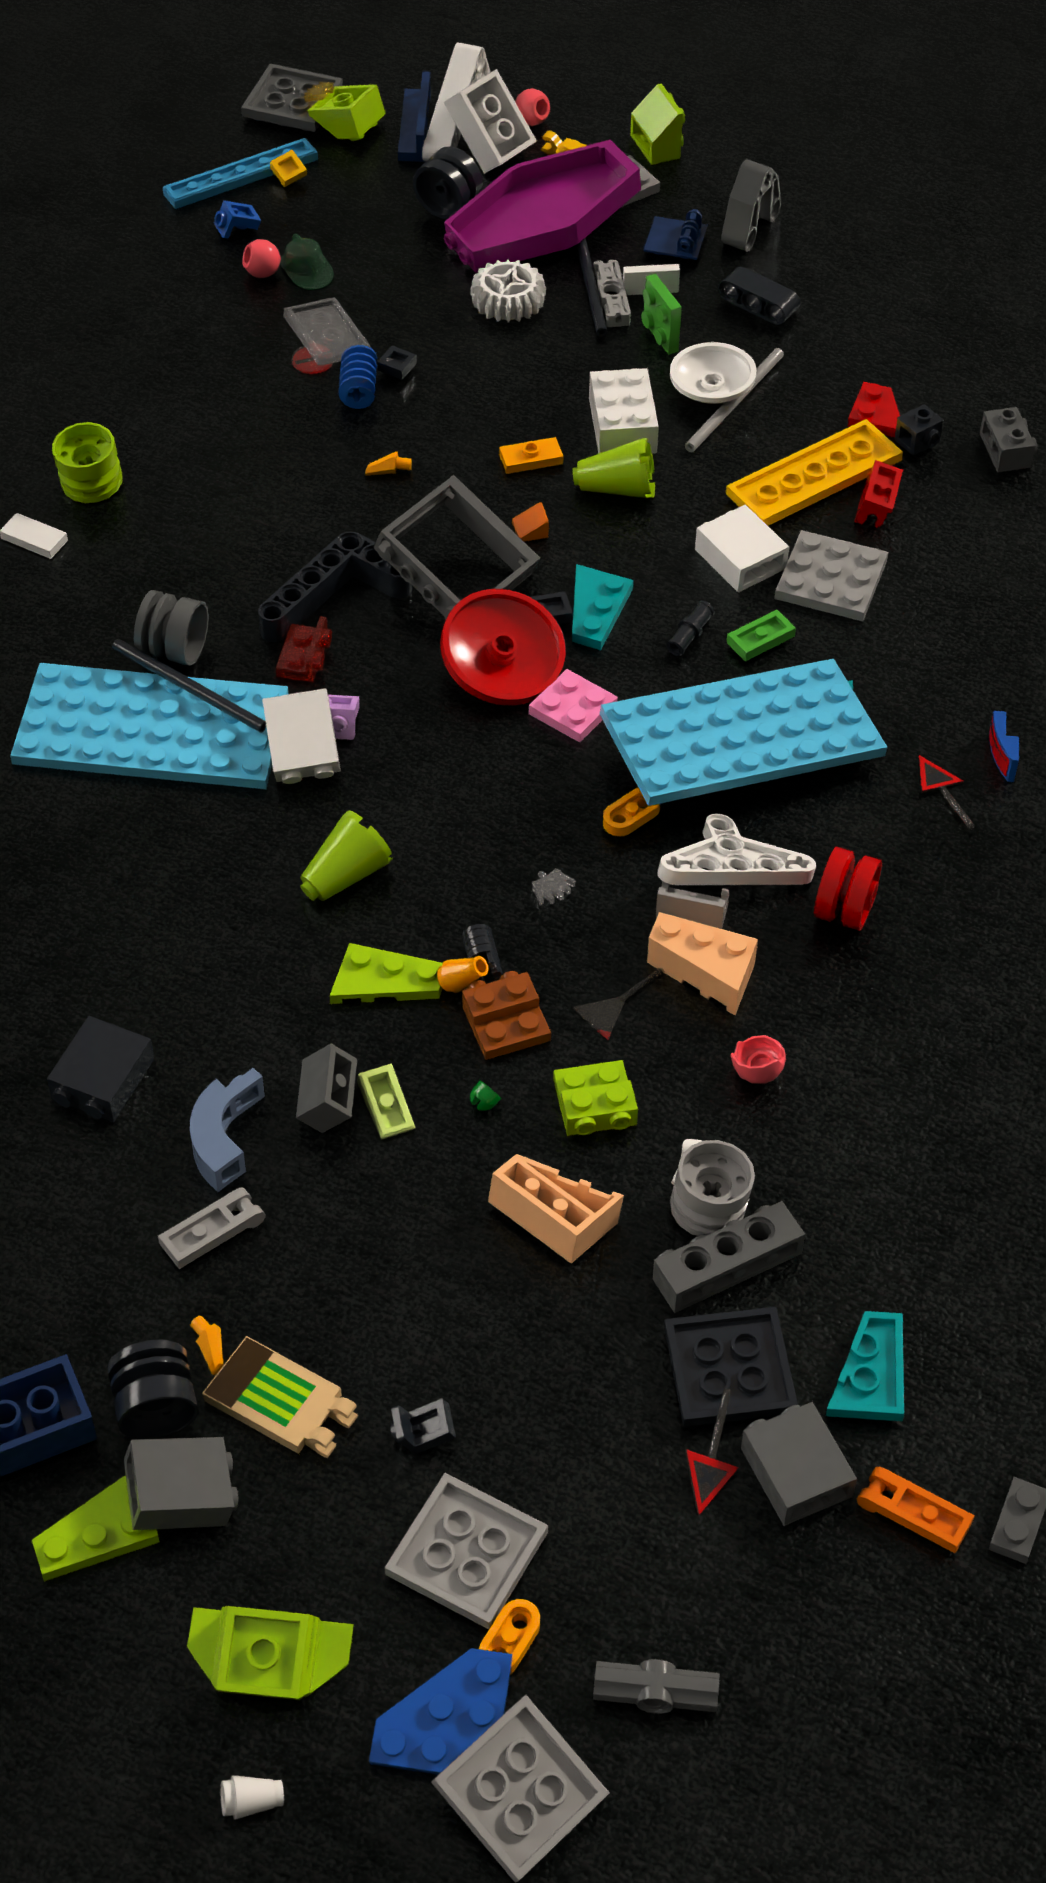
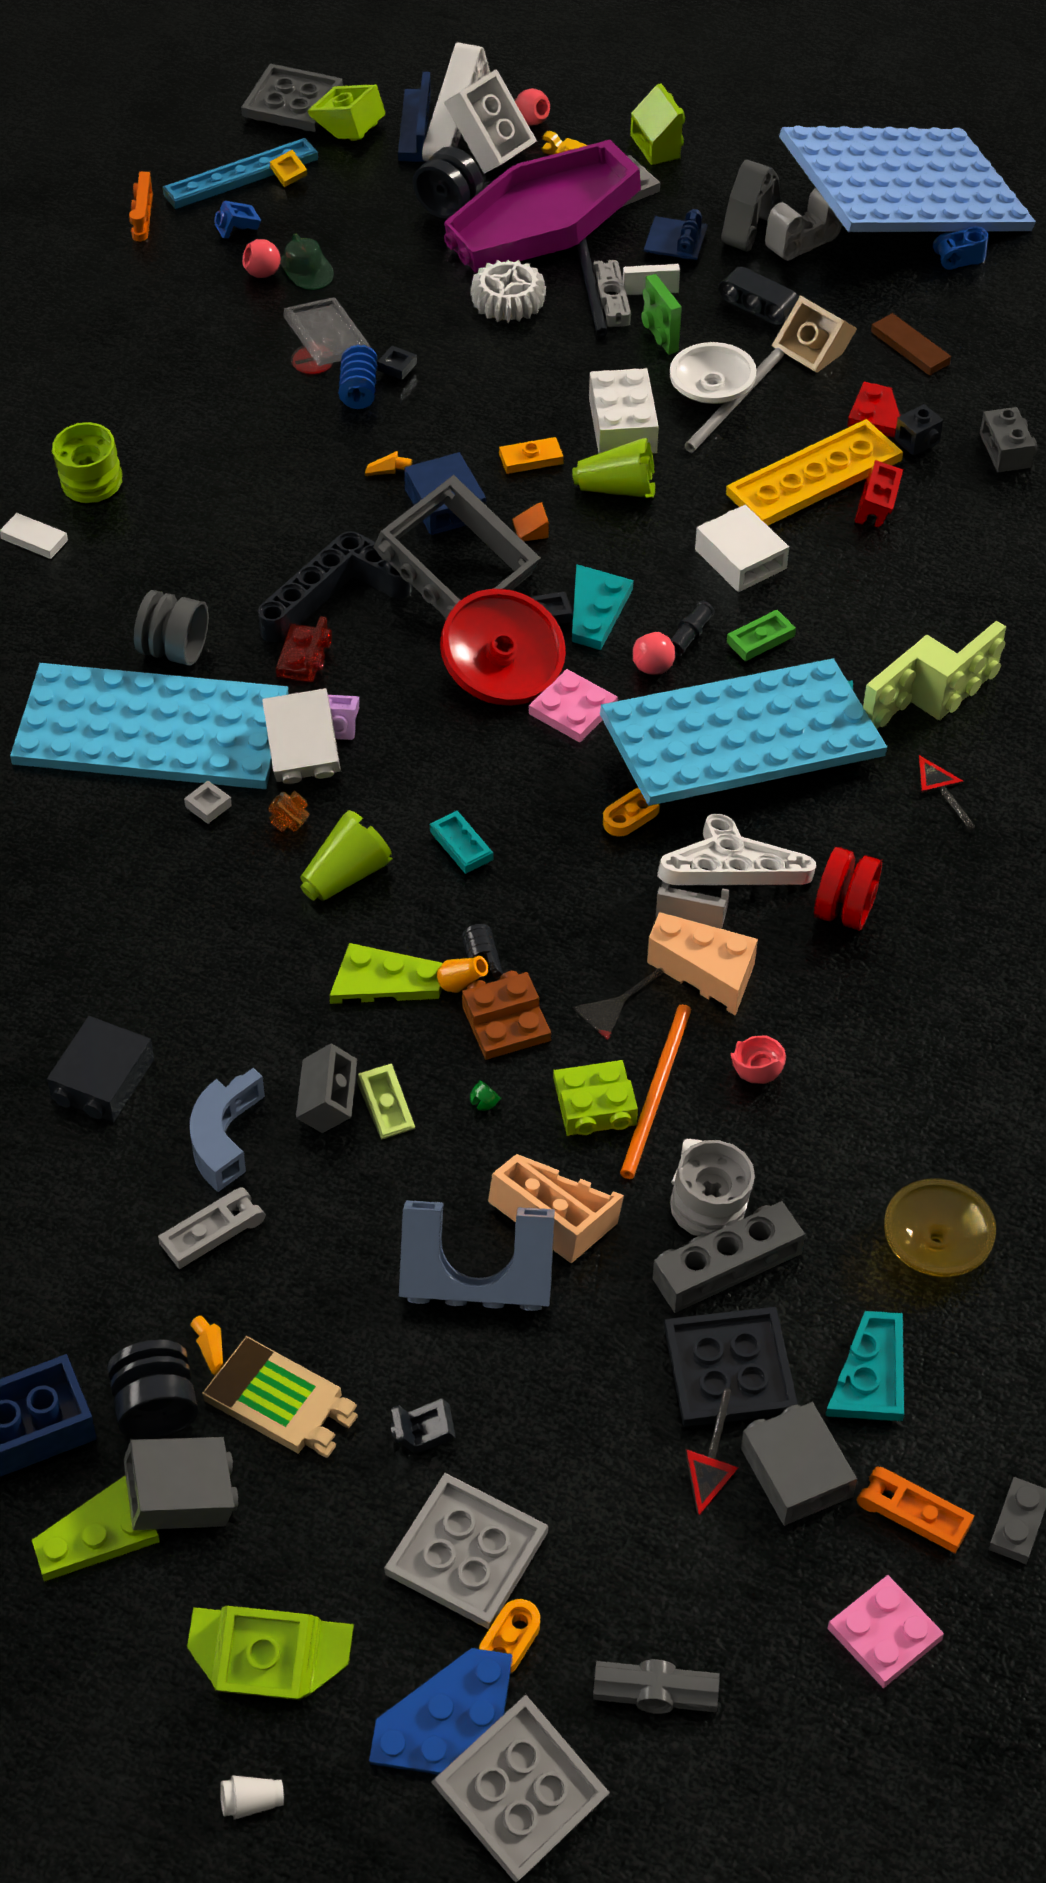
black piece [112,639,266,733] -> none
clear yellow piece [304,82,334,102] -> none
clear piece [532,869,576,905] -> none
light grey plate [775,530,888,621] -> none
blue slope [989,711,1019,782] -> none
none -> orange plate [129,172,153,241]
none -> light grey plate [184,781,232,824]
none -> clear orange gear [268,791,309,832]
none -> sand blue arch [399,1200,555,1311]
none -> dark blue brick [404,452,486,535]
none -> teal plate [430,810,493,874]
none -> orange piece [620,1004,691,1179]
none -> coral piece [632,632,675,676]
none -> light grey beam [765,187,842,261]
none -> tan slope [772,295,857,373]
none -> light blue plate [779,126,1036,232]
none -> bright pink plate [828,1575,944,1688]
none -> yellowish green bracket [863,621,1006,729]
none -> reddish brown tile [871,313,951,375]
none -> clear yellow dish [884,1179,996,1277]
none -> blue piece [933,227,988,270]

